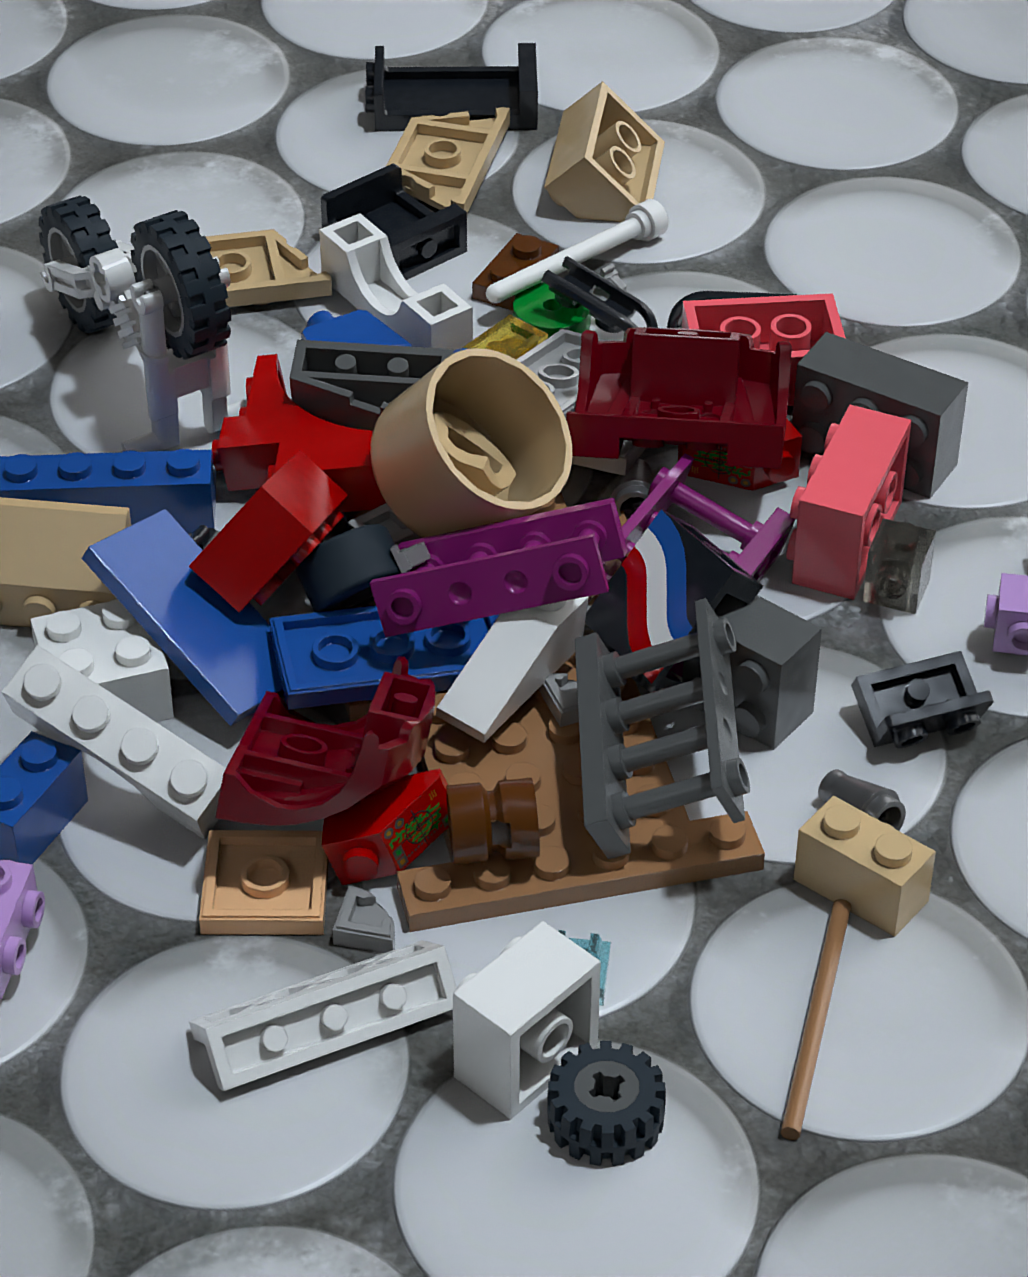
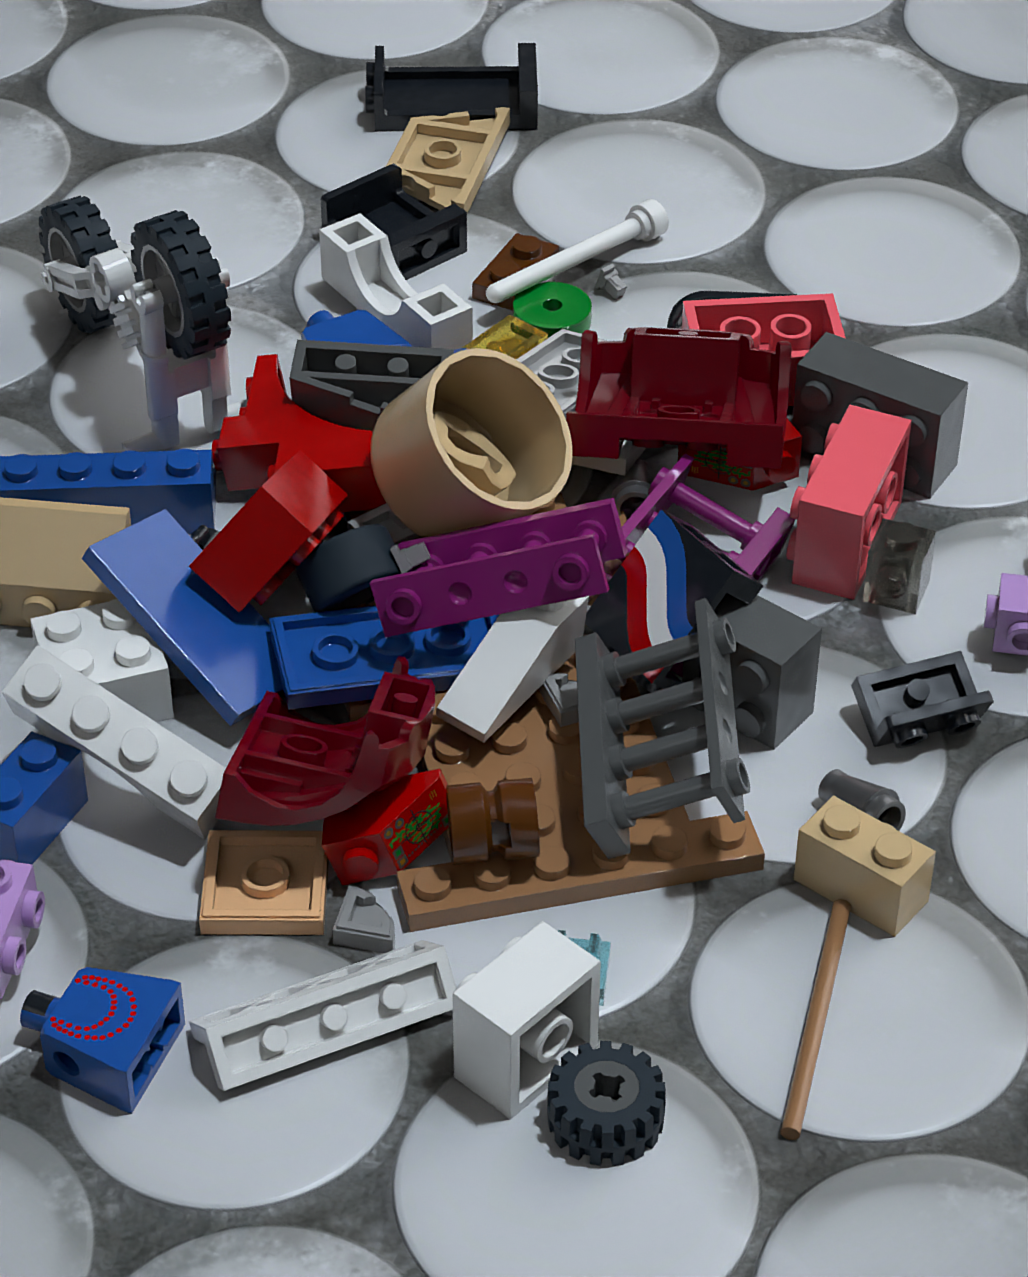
tan wing [206,229,332,307] -> none
black piece [541,256,658,333] -> none
tan slope [544,81,665,222] -> none
none -> blue torso [20,967,185,1114]

